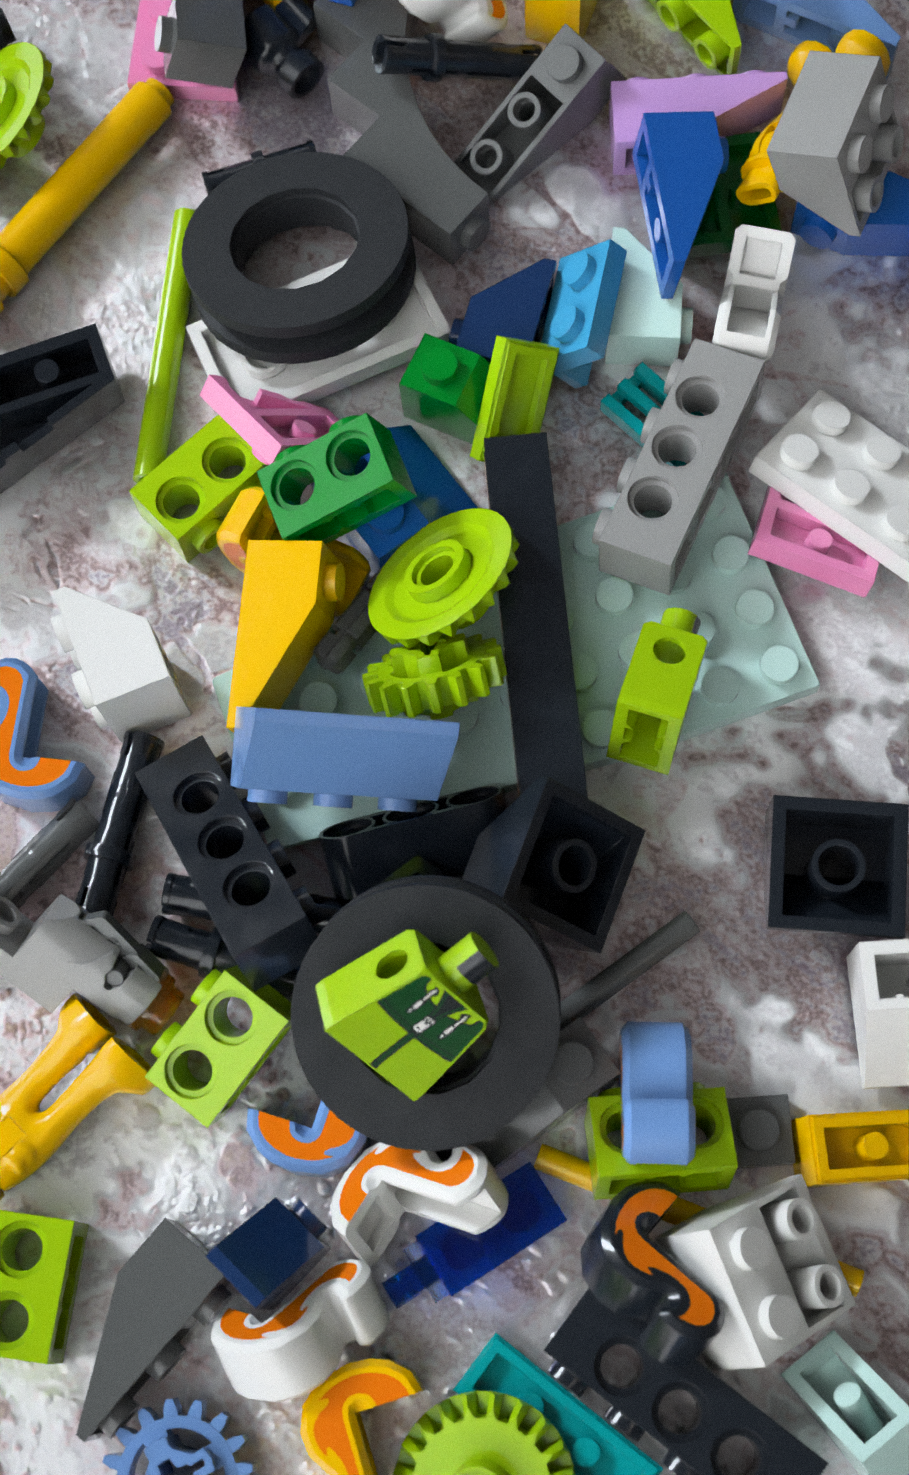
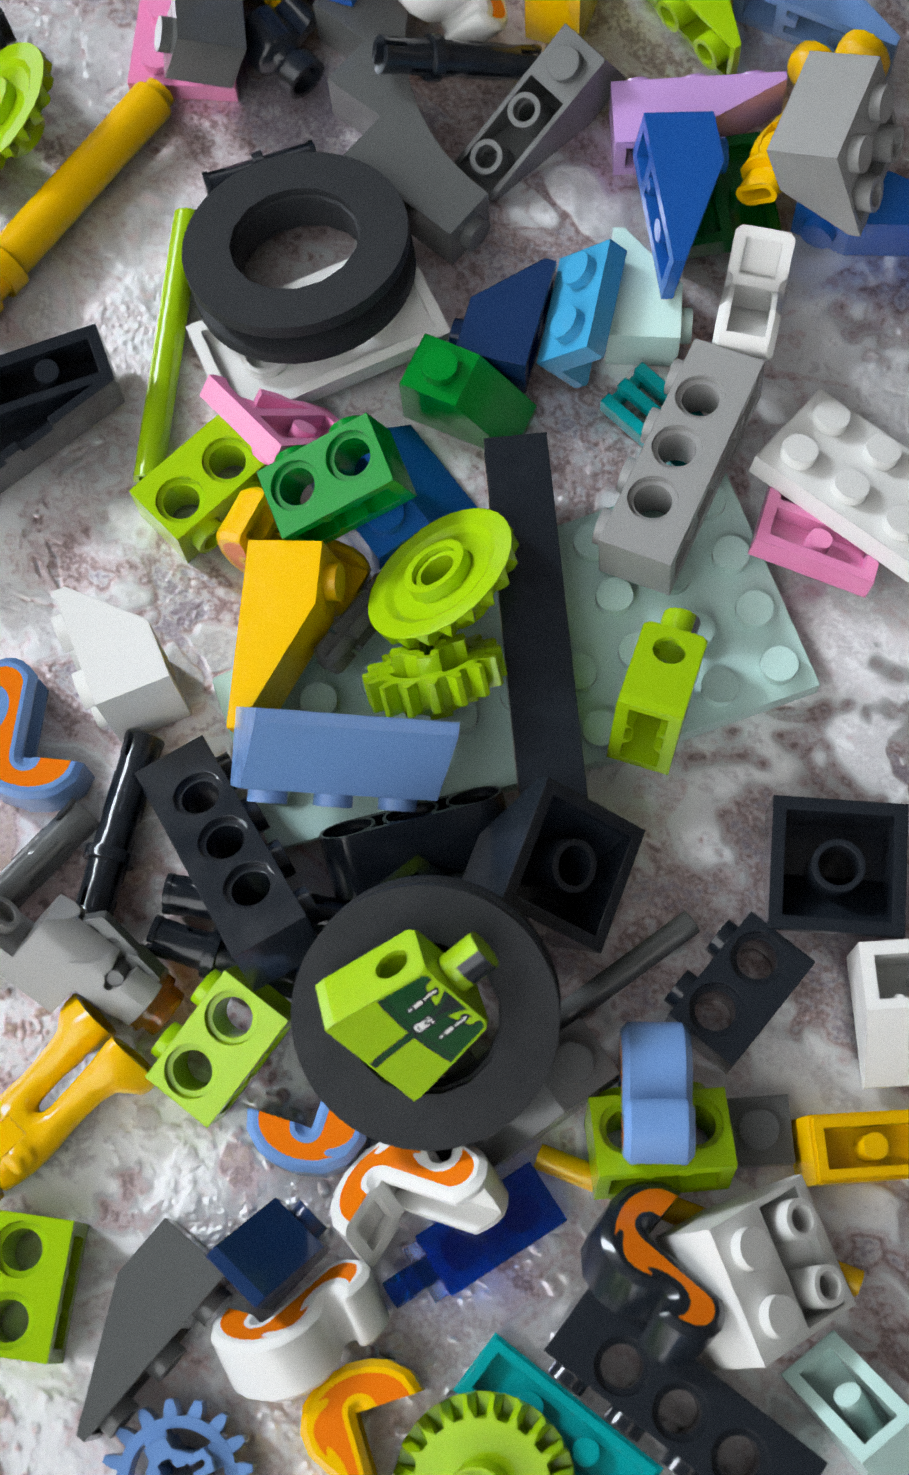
lime tile [470,335,560,462] -> none
none -> black brick [664,911,816,1075]

